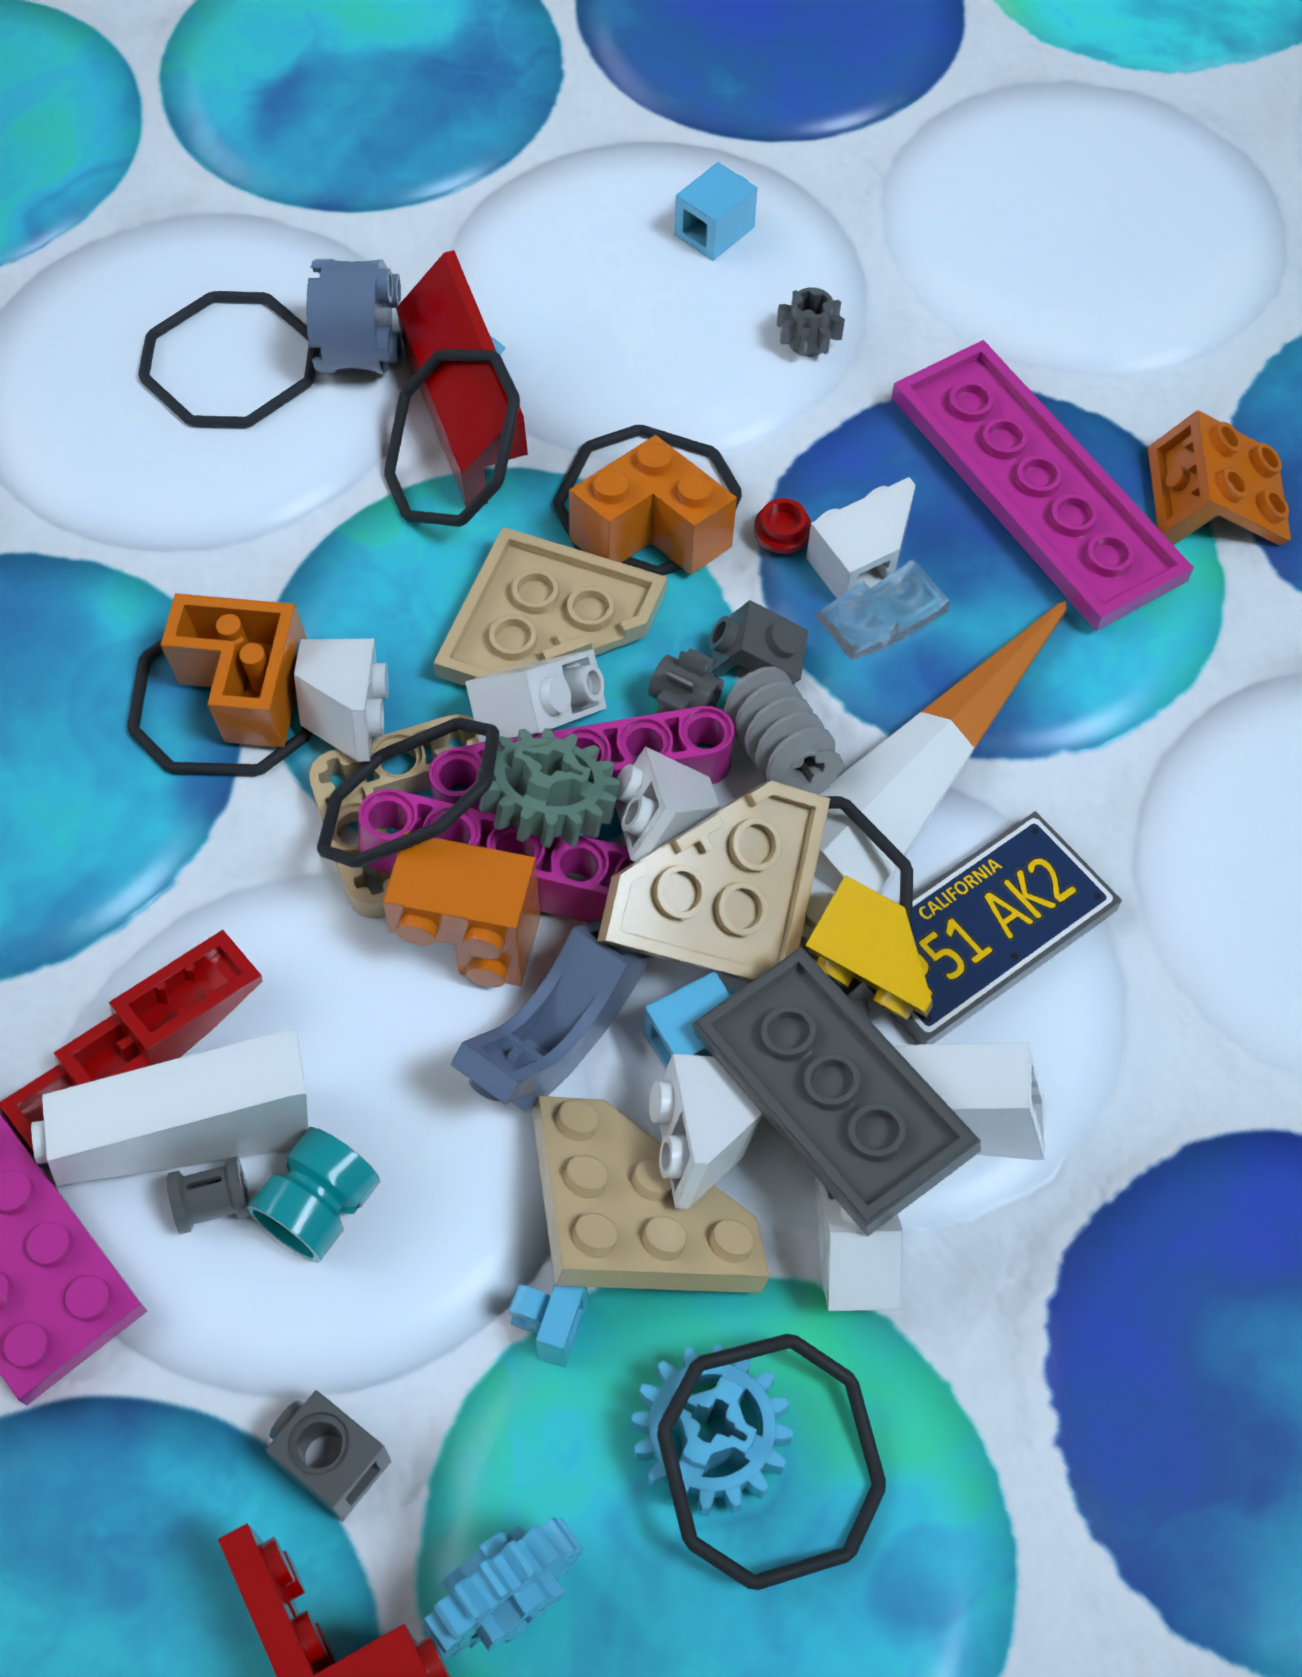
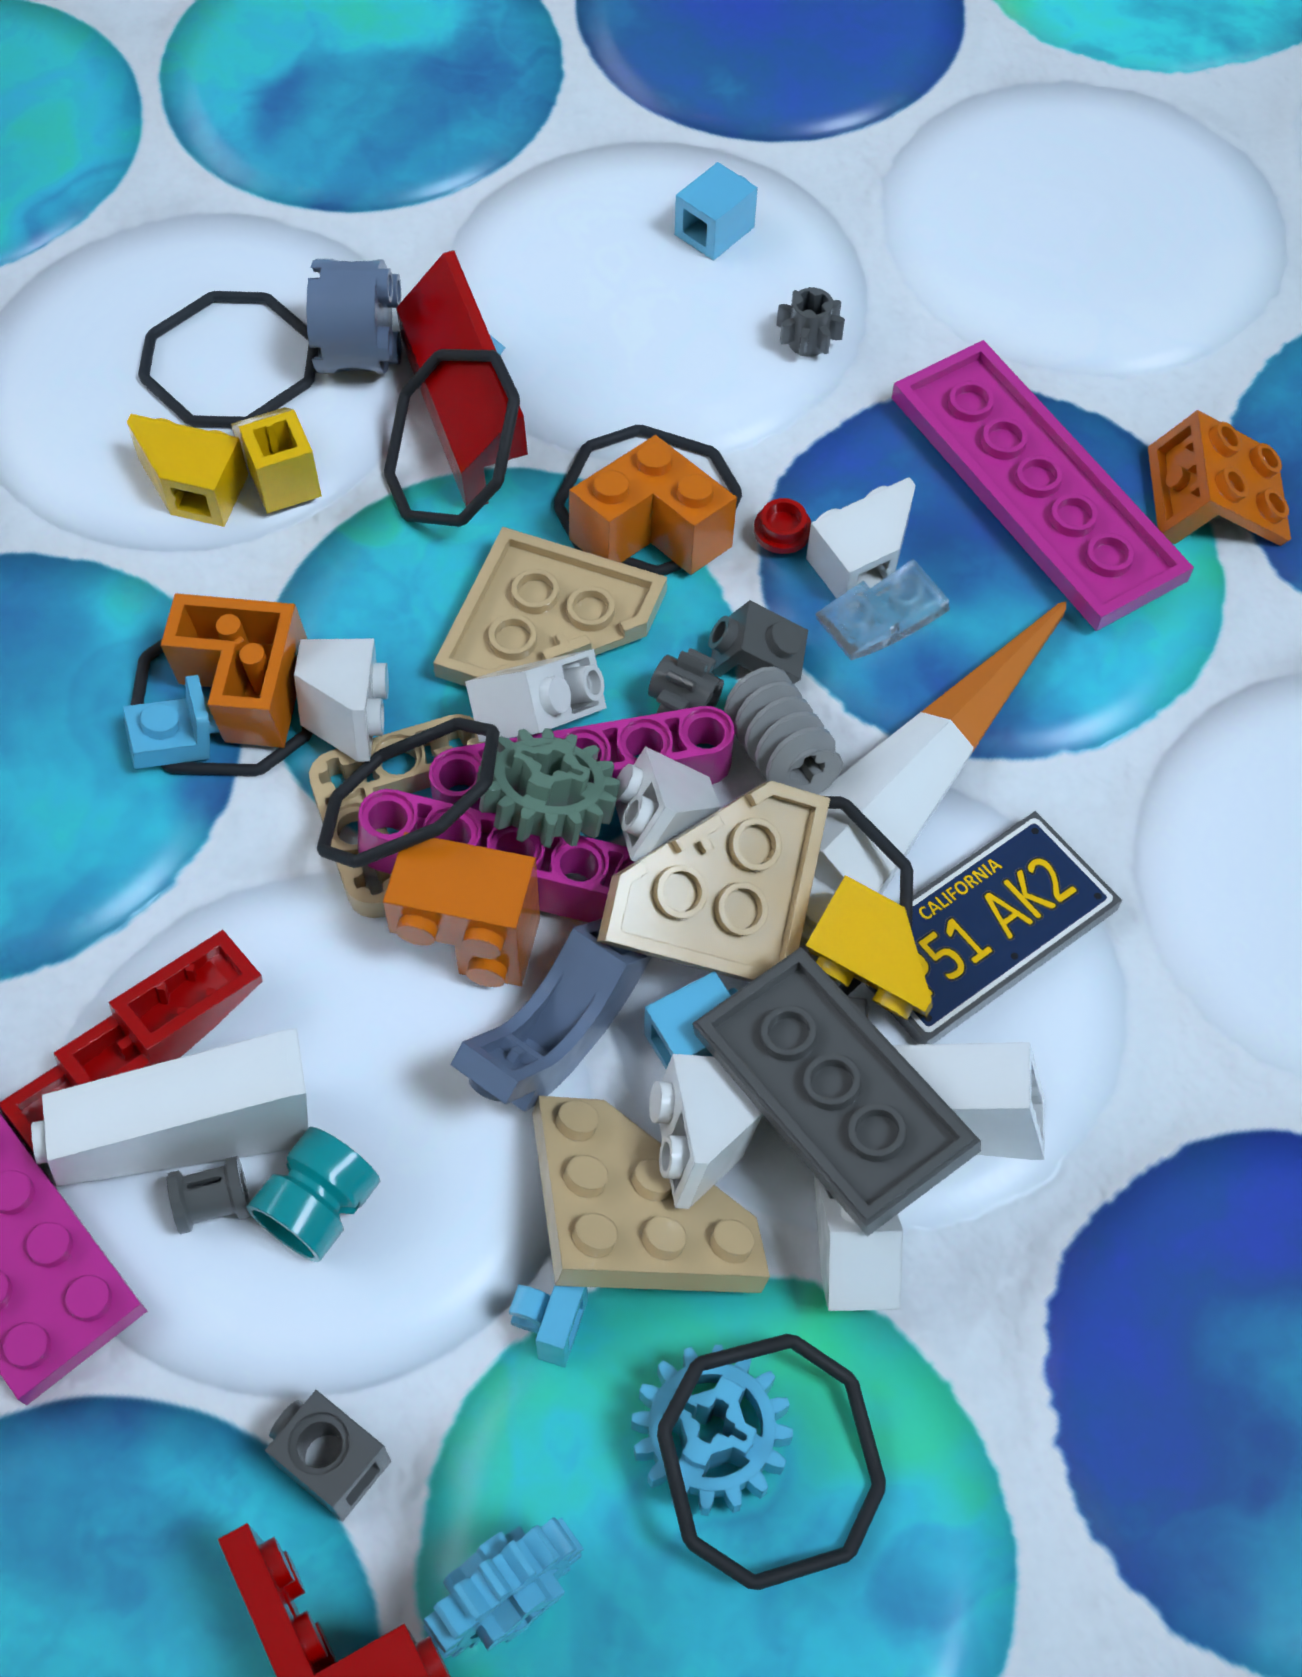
none -> medium azure bracket [123,675,219,769]
none -> yellow slope [127,414,249,527]
none -> yellow slope [231,407,322,514]

